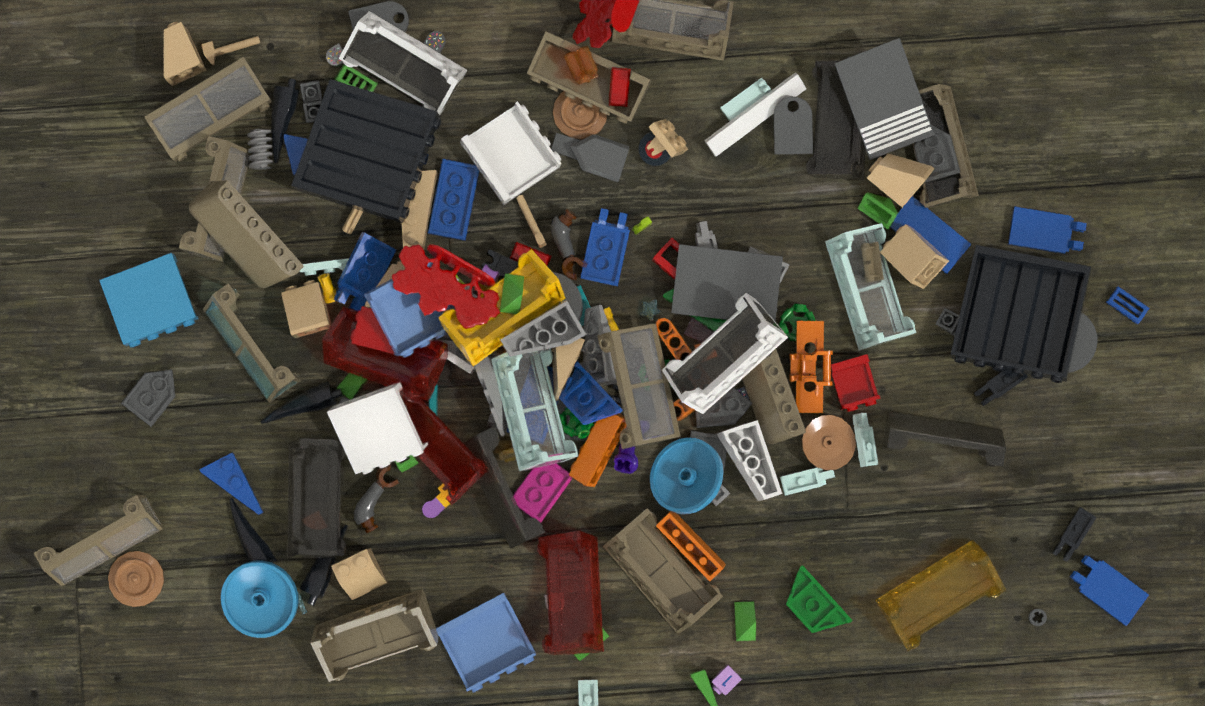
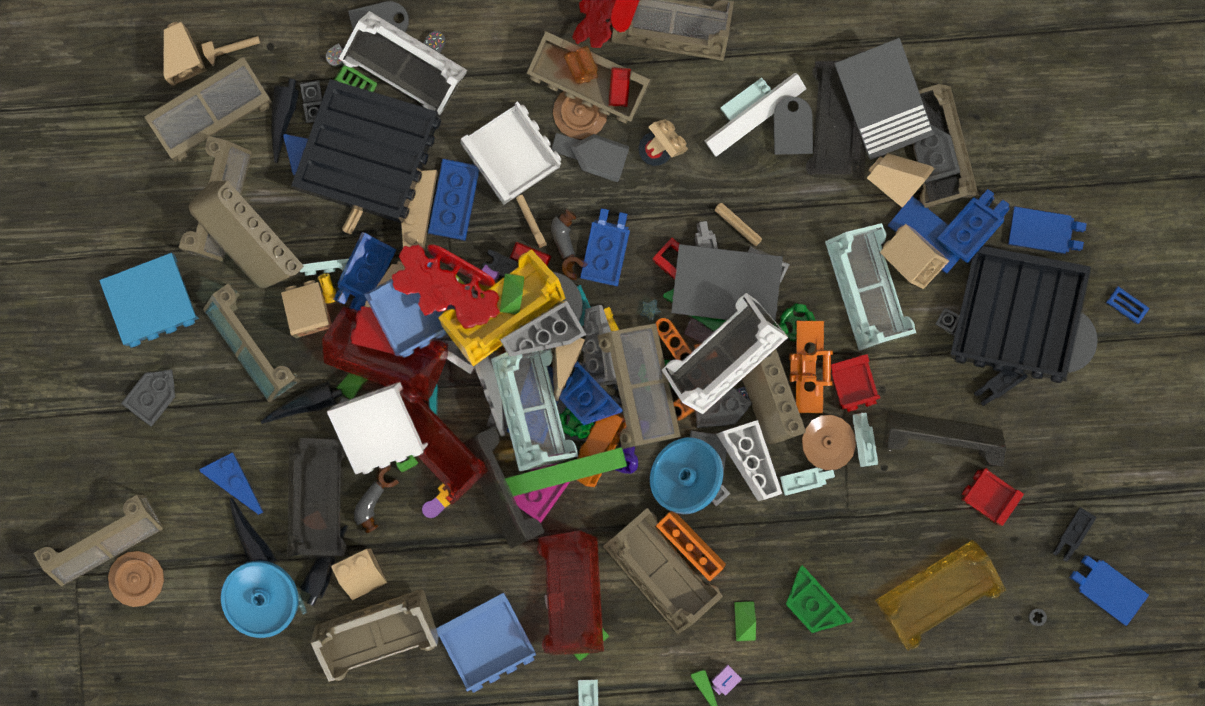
light grey piece [247,129,273,170] -> none
lime tile [632,217,652,235] -> none
bright green slope [857,192,898,229] -> none
dark tan hinge [860,242,884,283] -> none
none -> bright green beam [497,447,627,499]
none -> tan axle [715,203,762,246]
none -> blue tile [937,189,1009,263]
none -> red panel [961,468,1024,526]

